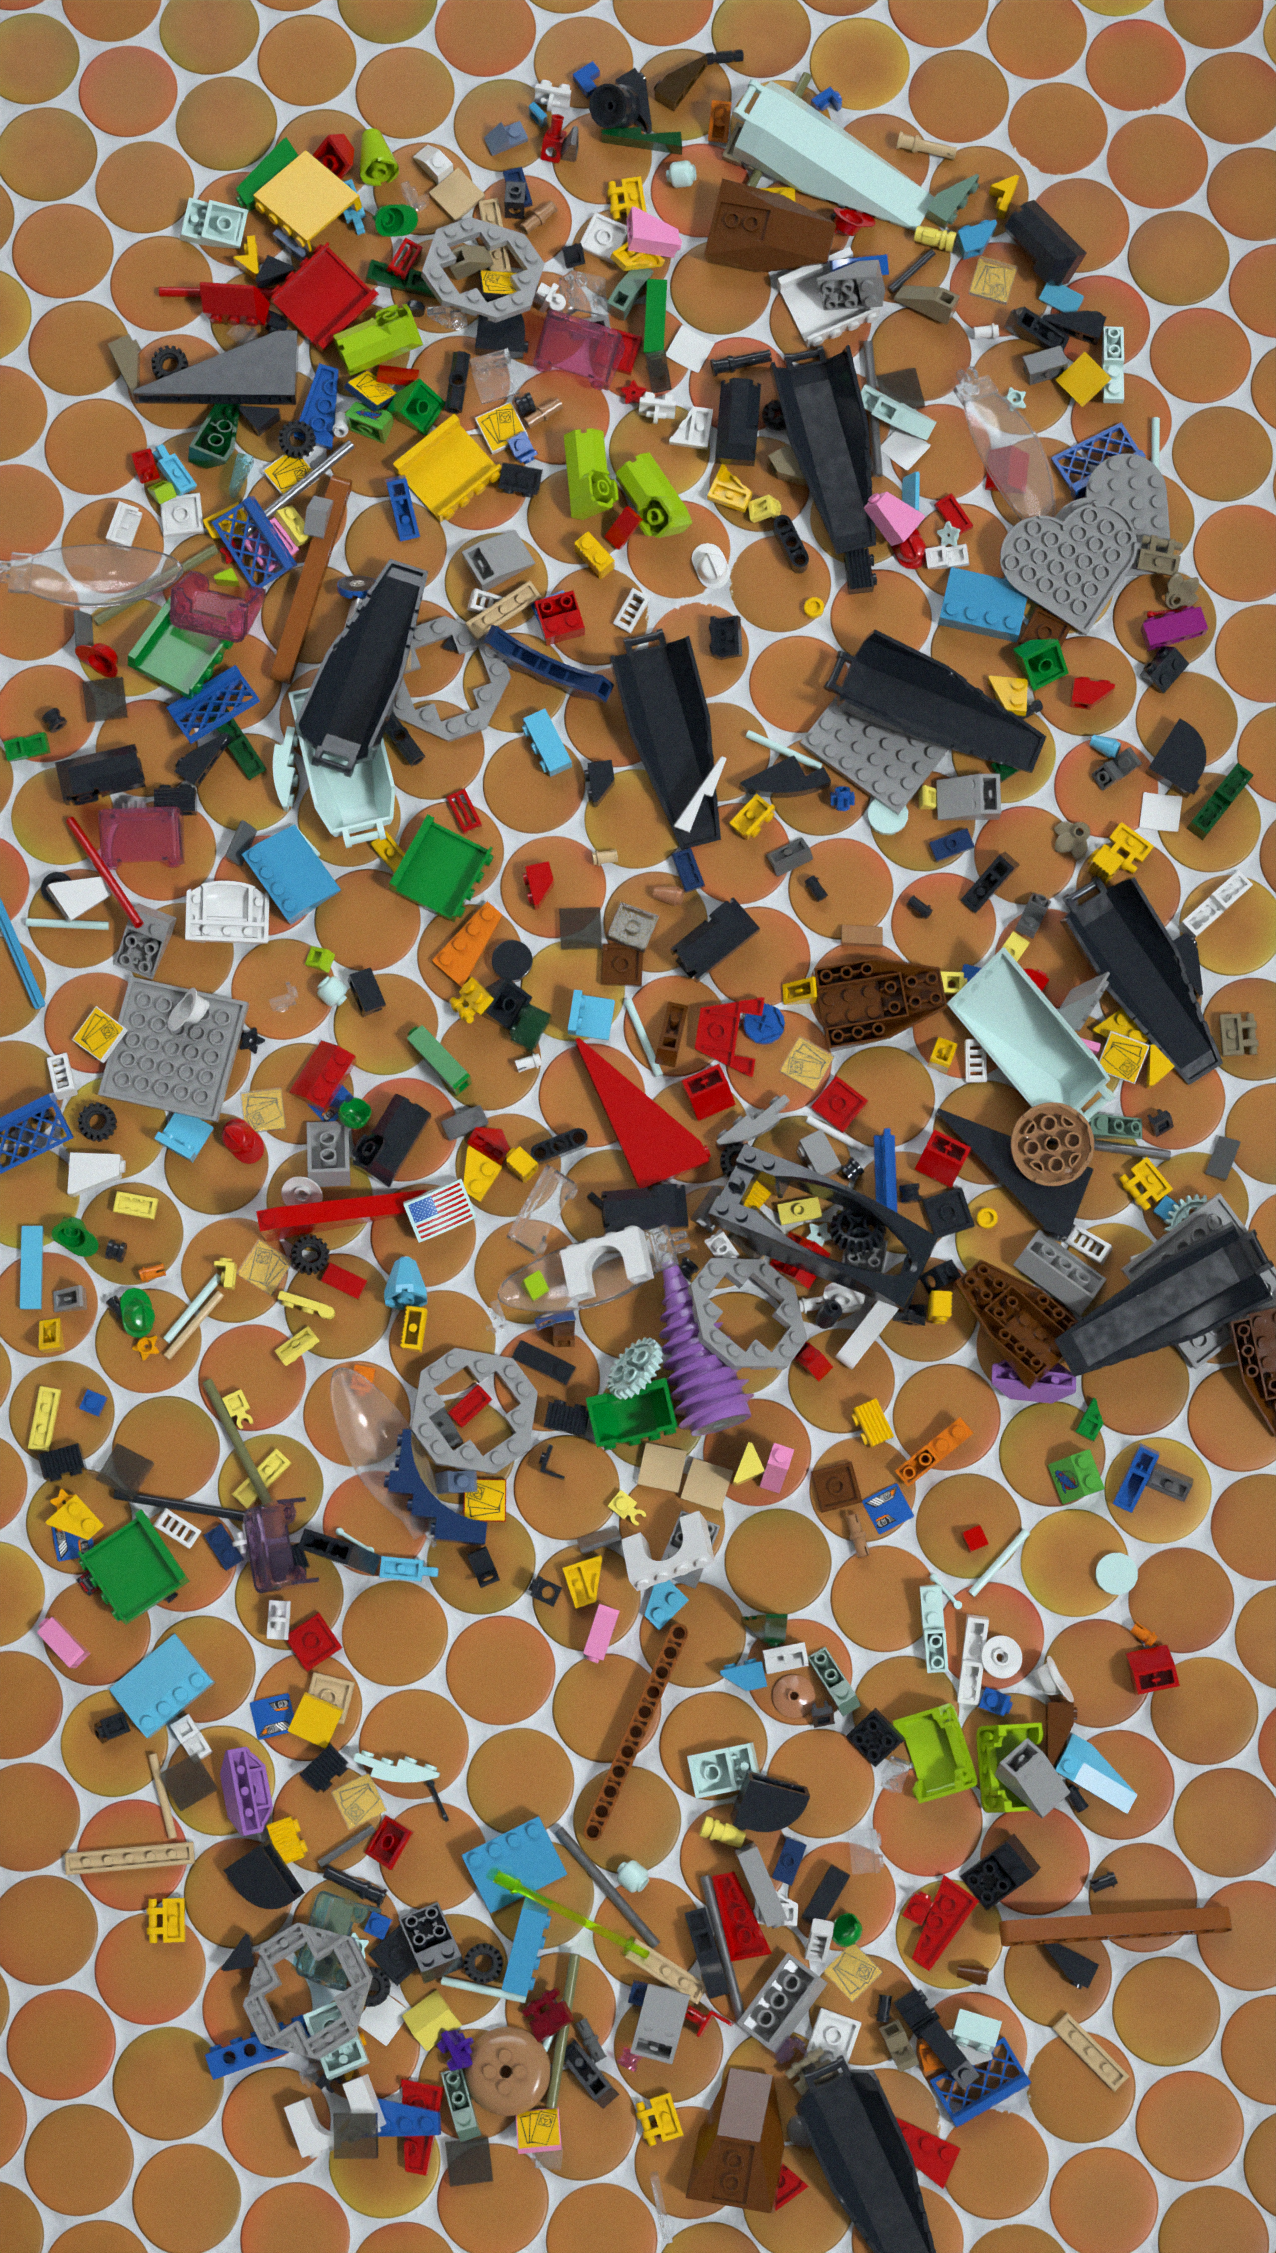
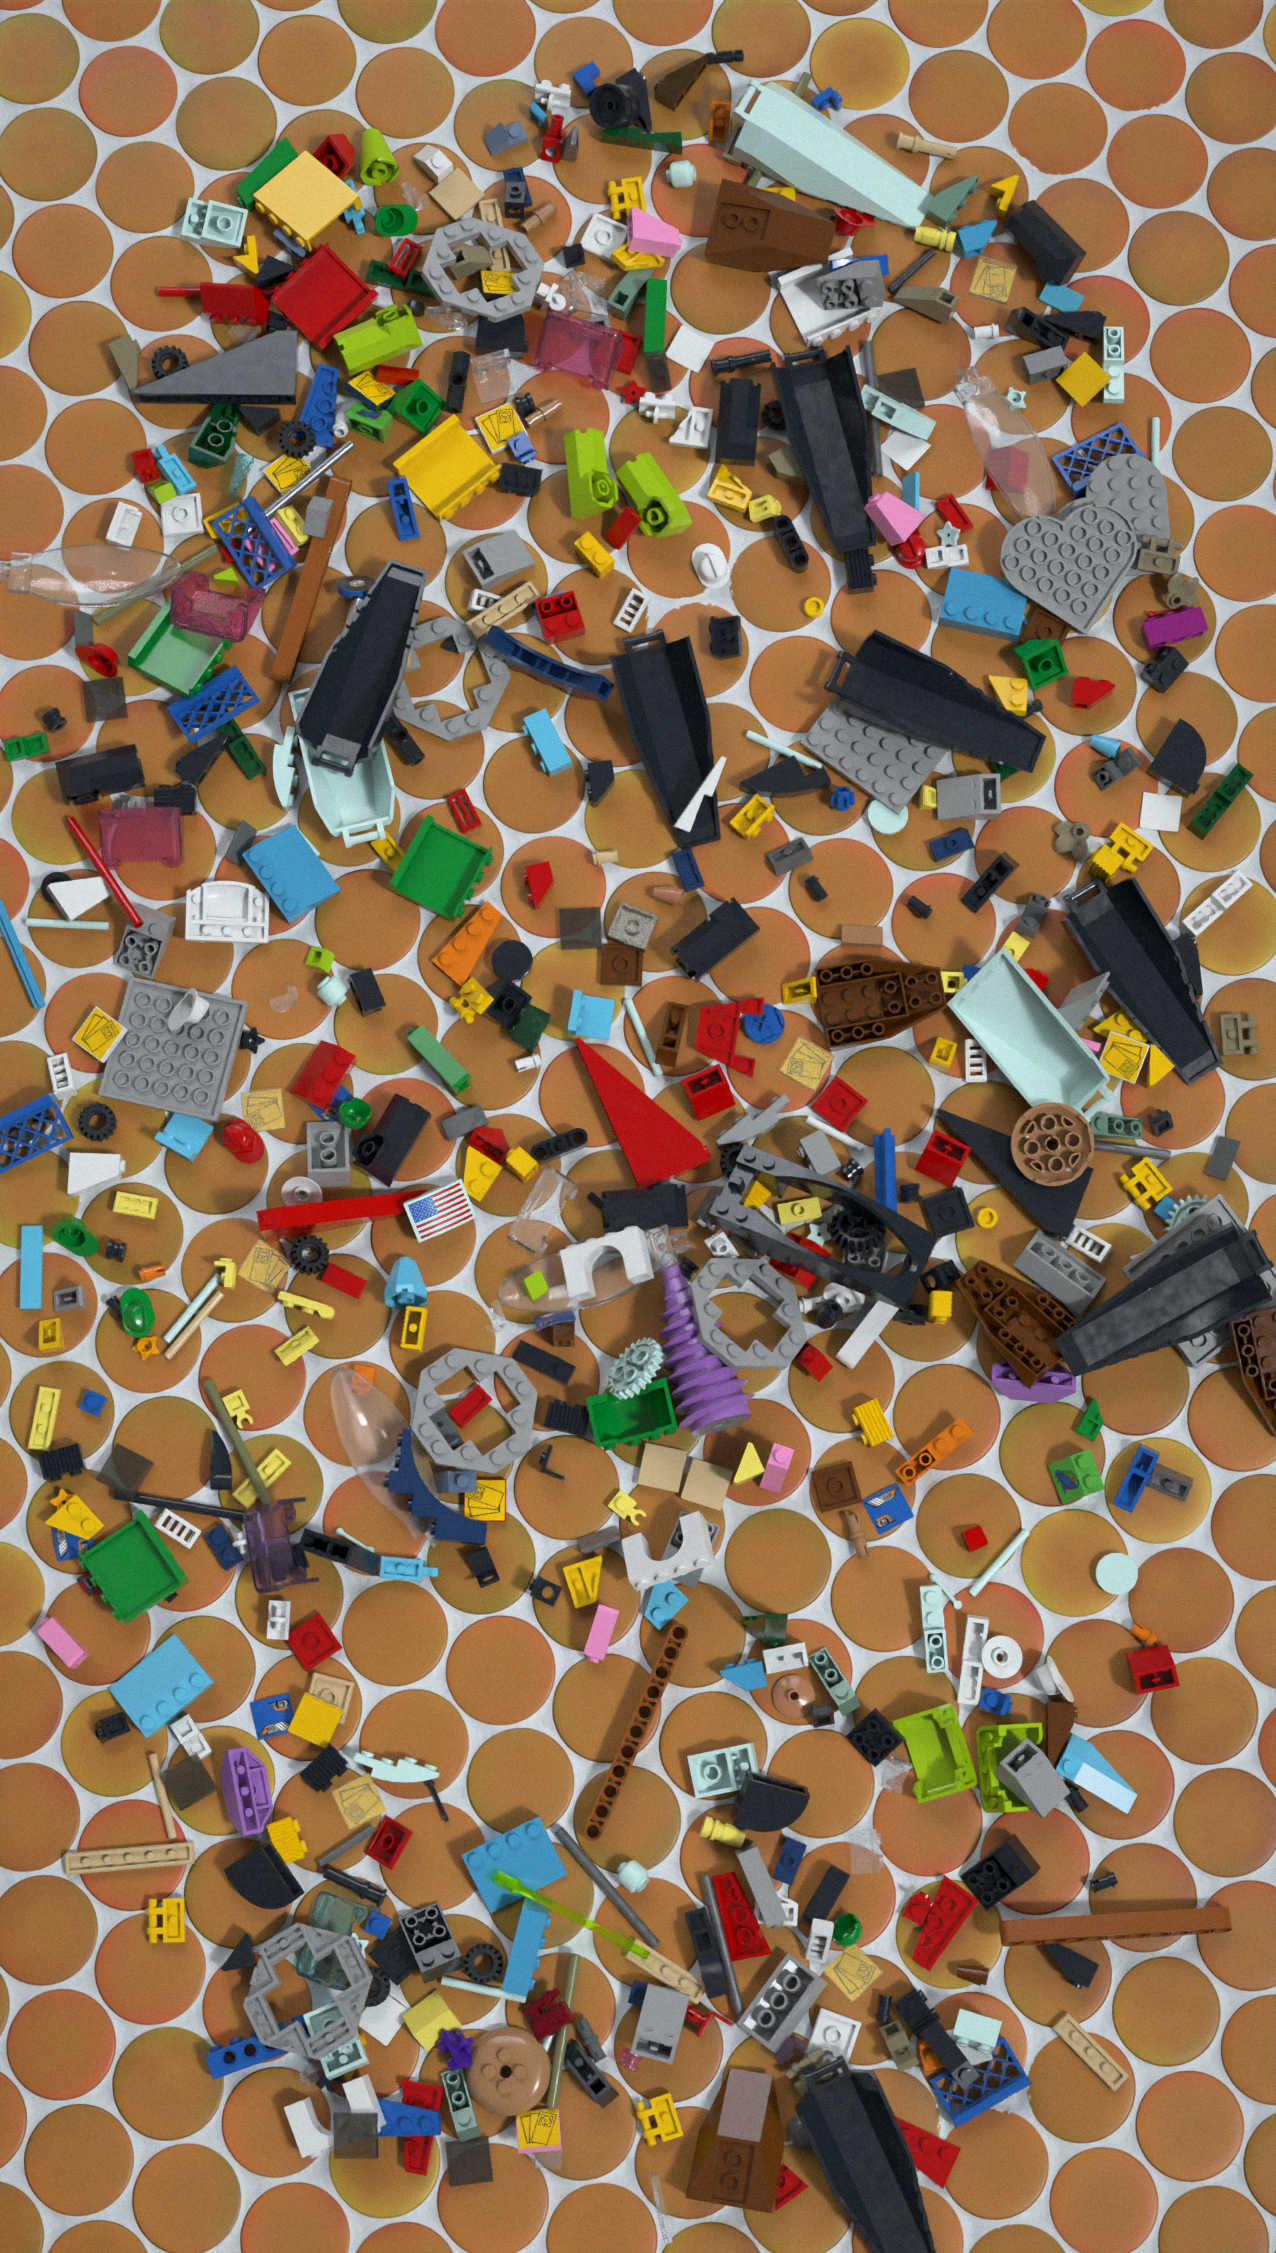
none -> black piece [210,1431,232,1490]

